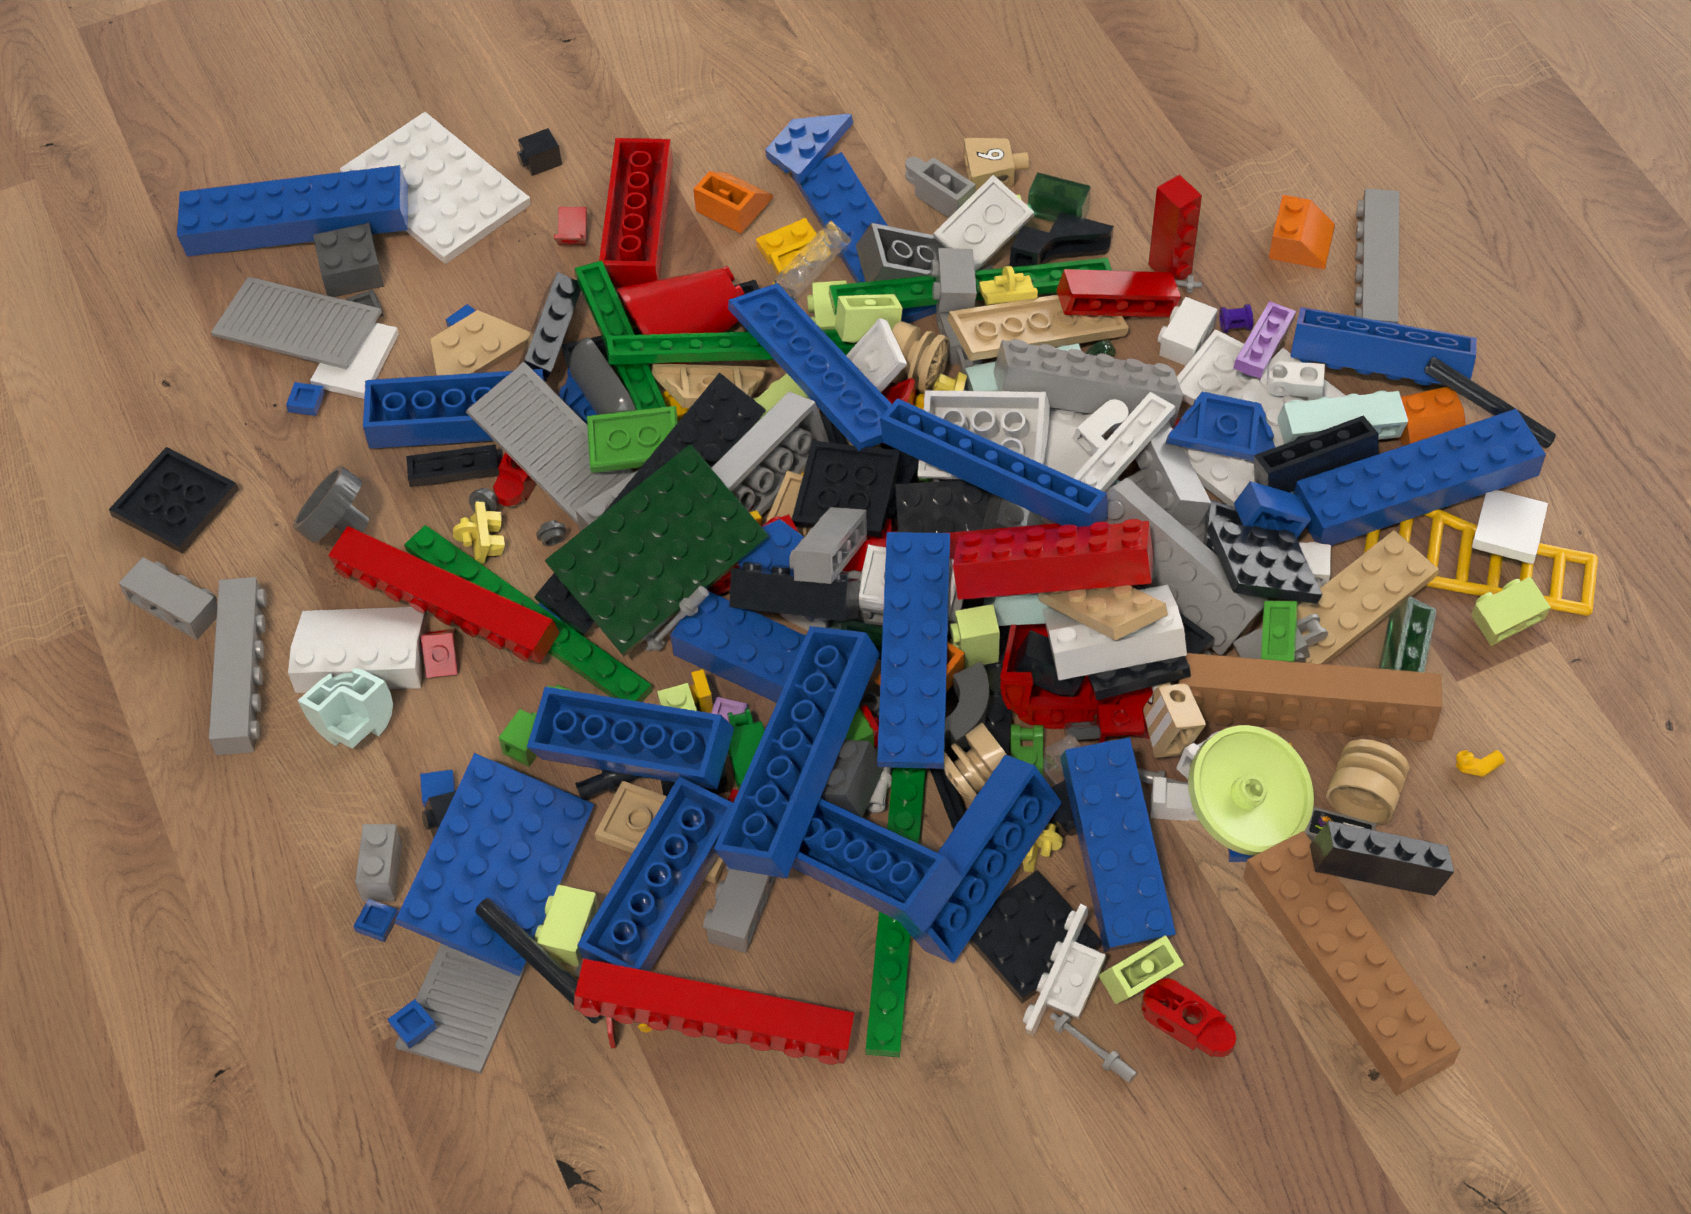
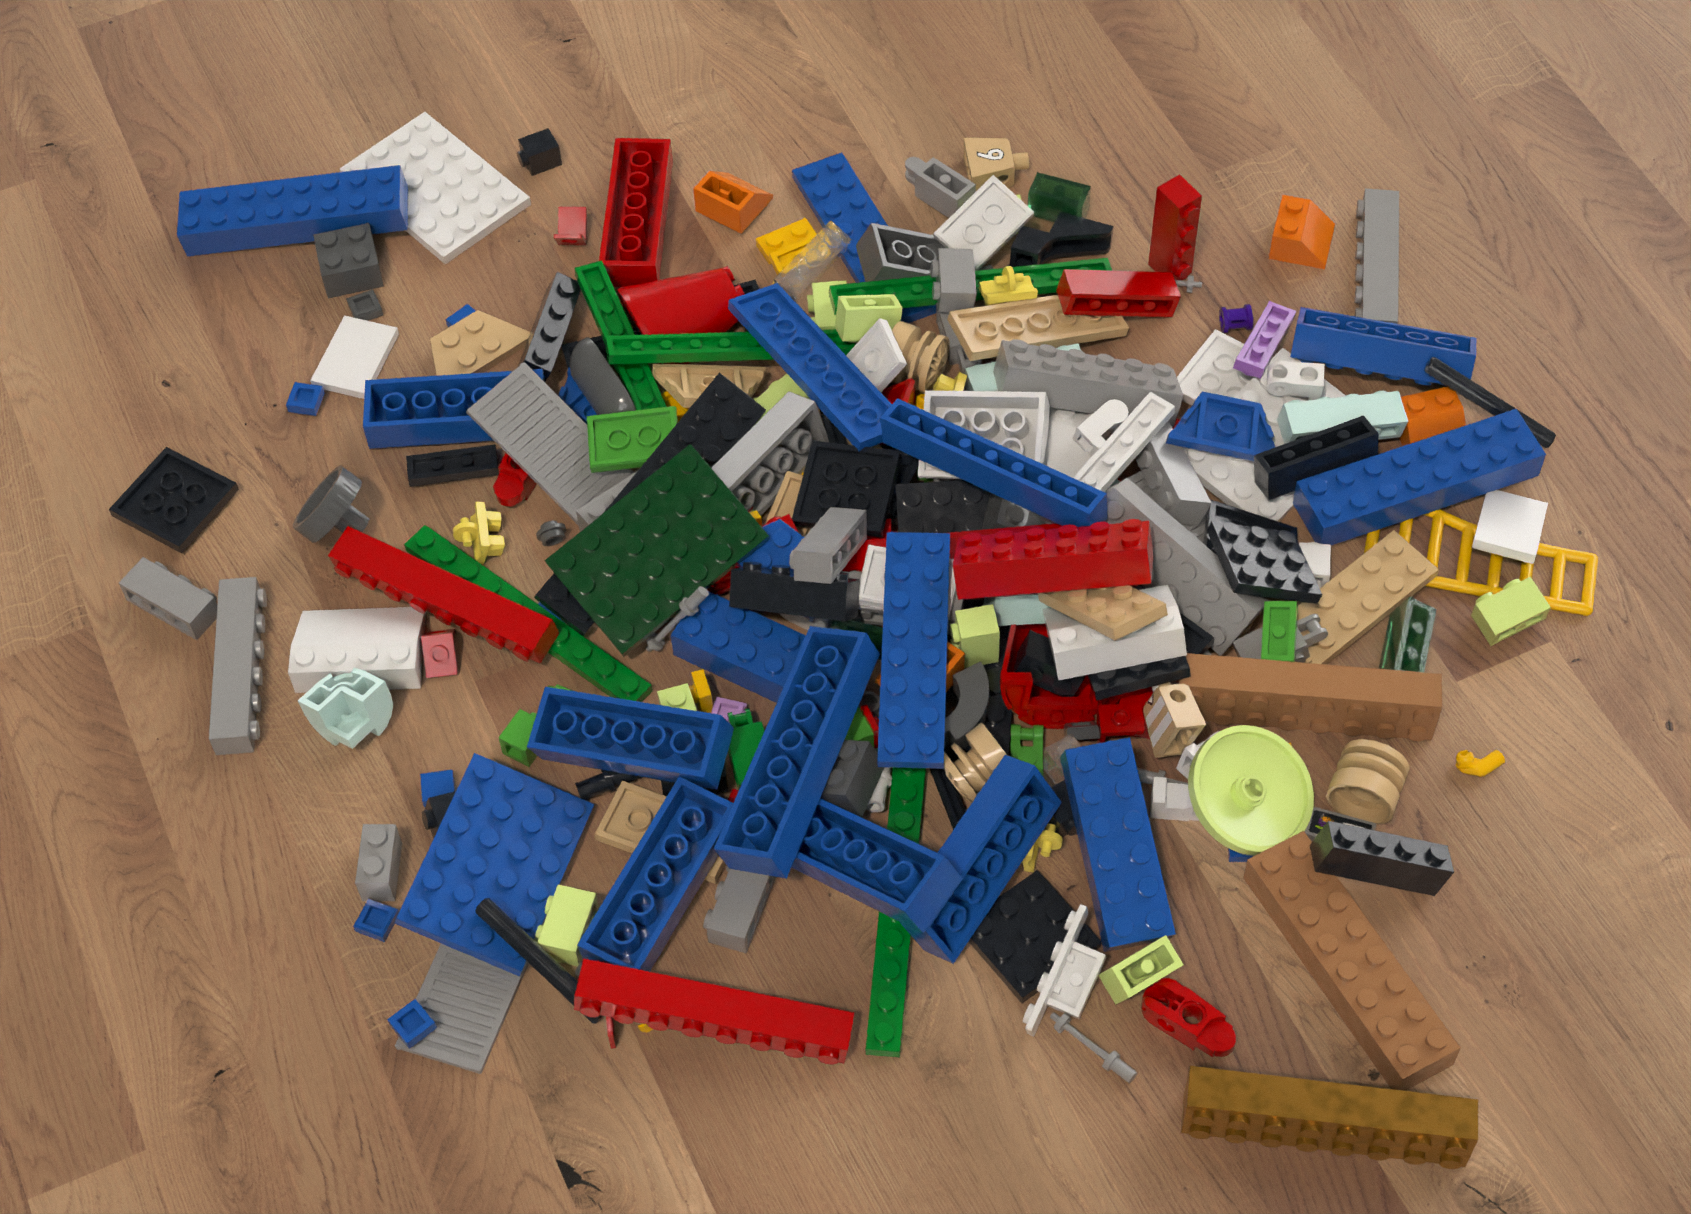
light grey window [211,277,382,369] -> none
dark grey plate [469,488,498,512] -> none
wing [765,114,853,183] -> none
clear green tile [1086,340,1116,358] -> none
white brick [1157,297,1218,366] -> none
blue brick [1234,481,1311,539] -> none
none -> pearl gold brick [1181,1066,1478,1169]

